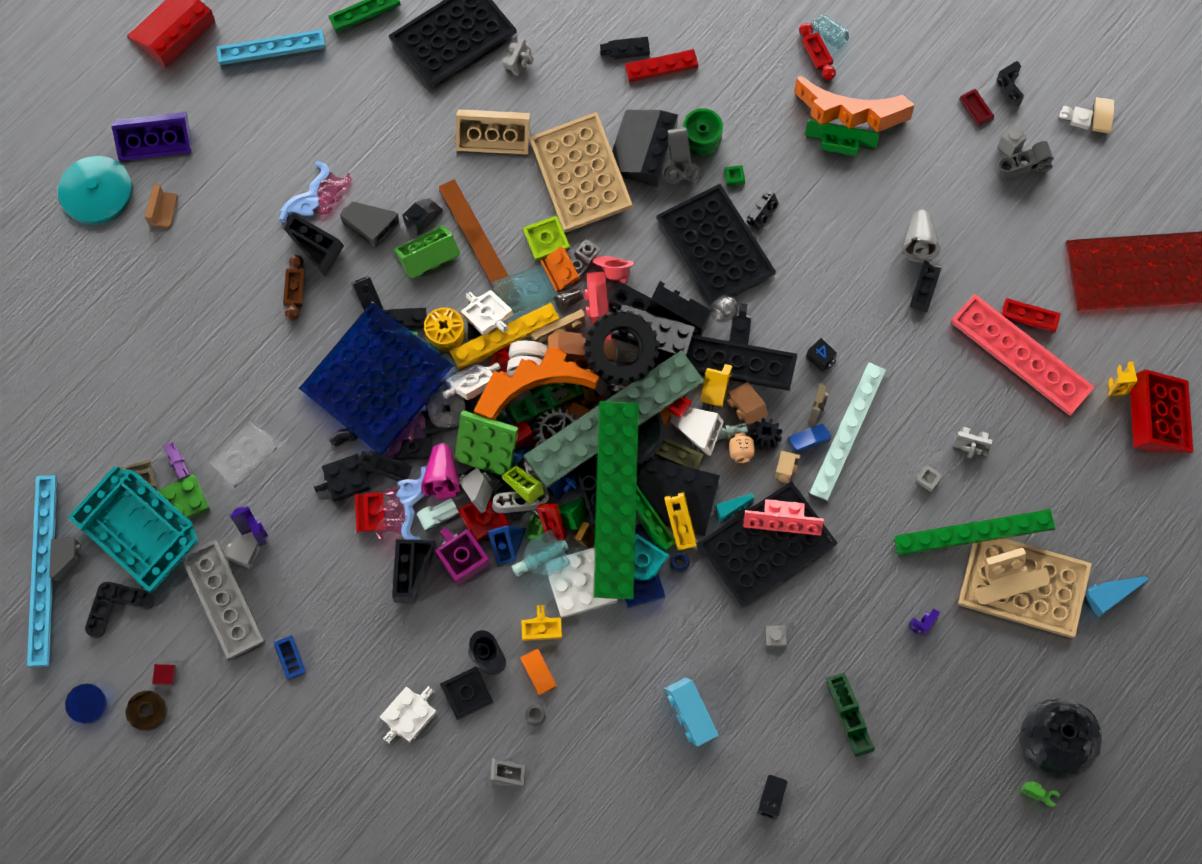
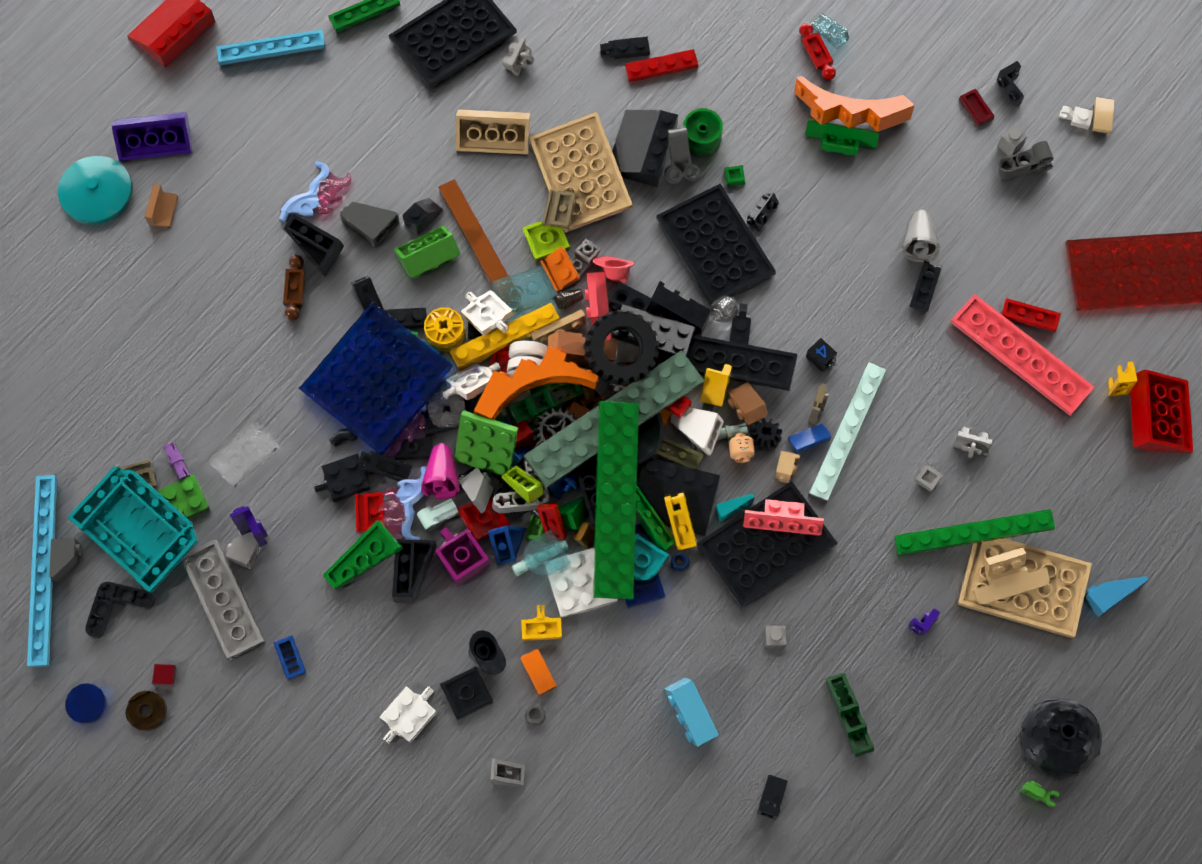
none -> green wing [323,520,403,590]
none -> dark tan plate [542,190,577,229]

